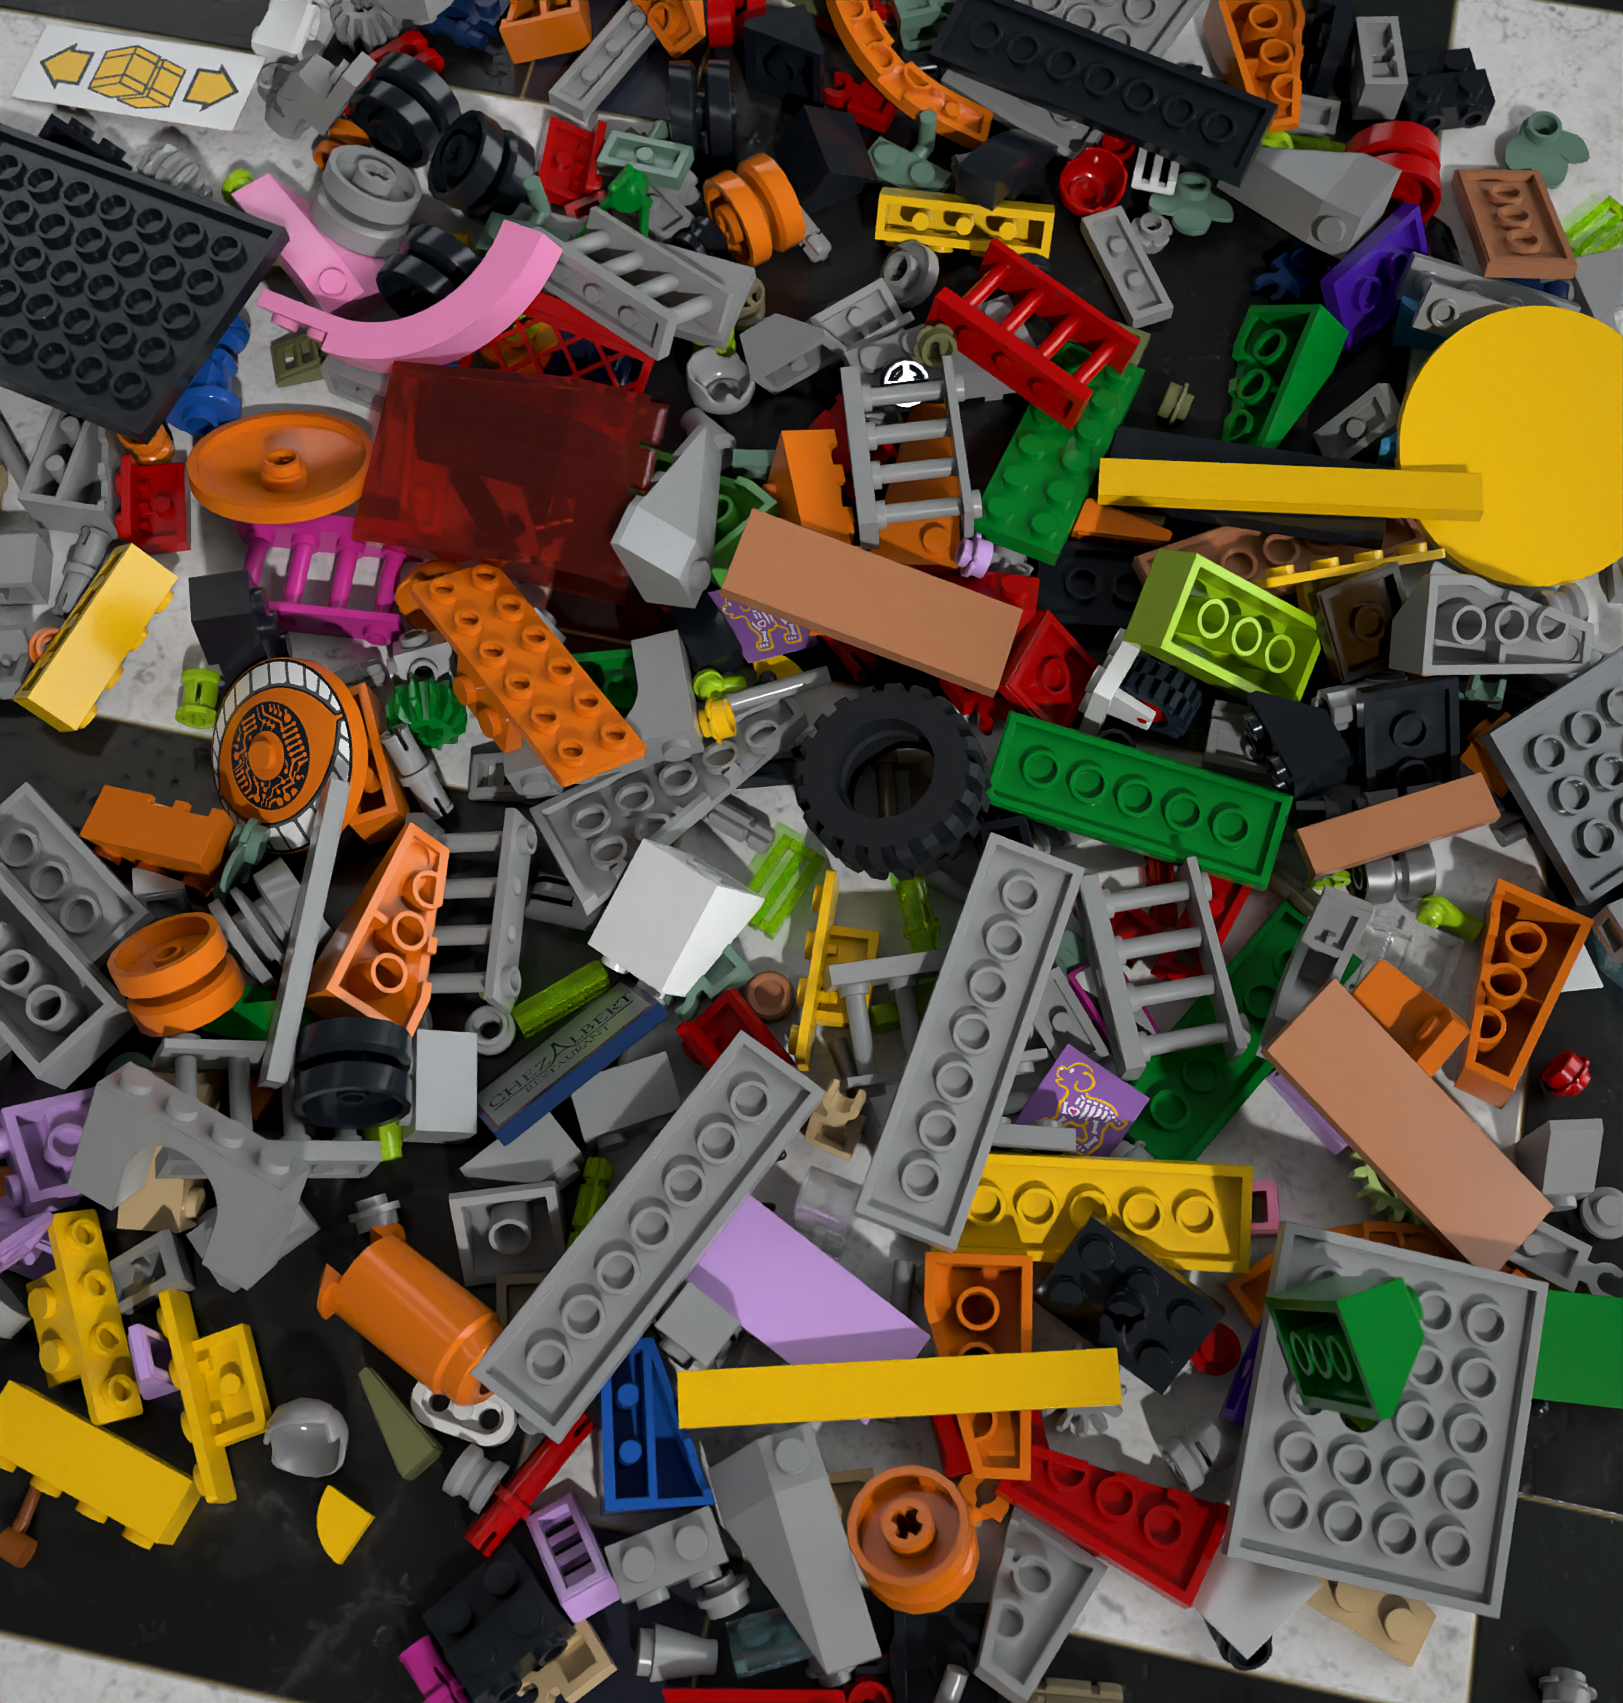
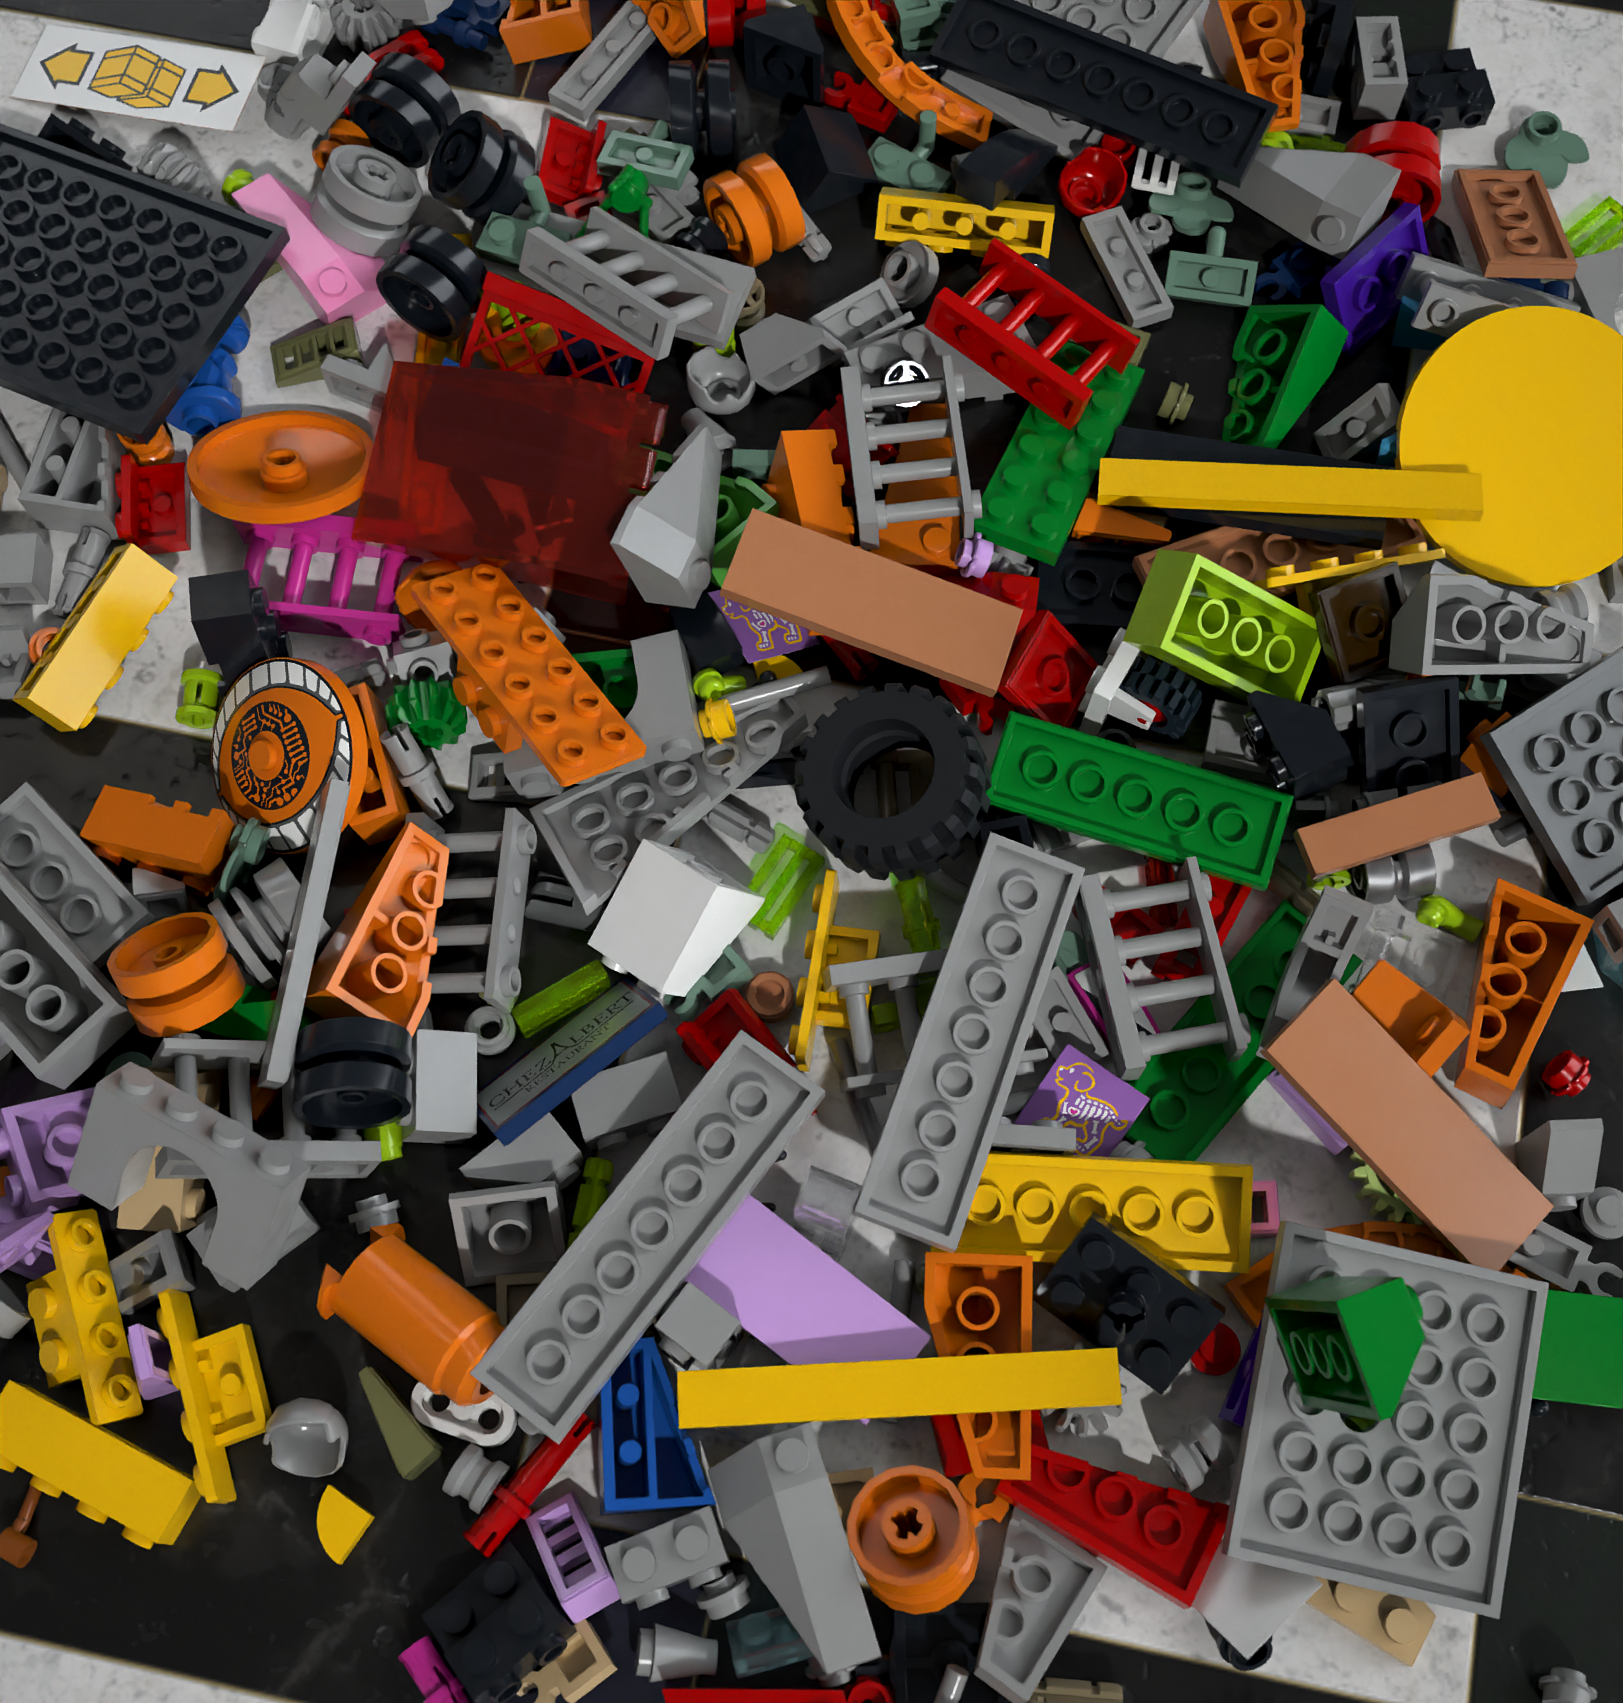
bright pink arch [256,219,563,373] -> none
tan plate [803,1078,867,1162] -> none
olive plate [913,323,957,368] -> none
none -> sand green plate [1164,226,1258,309]

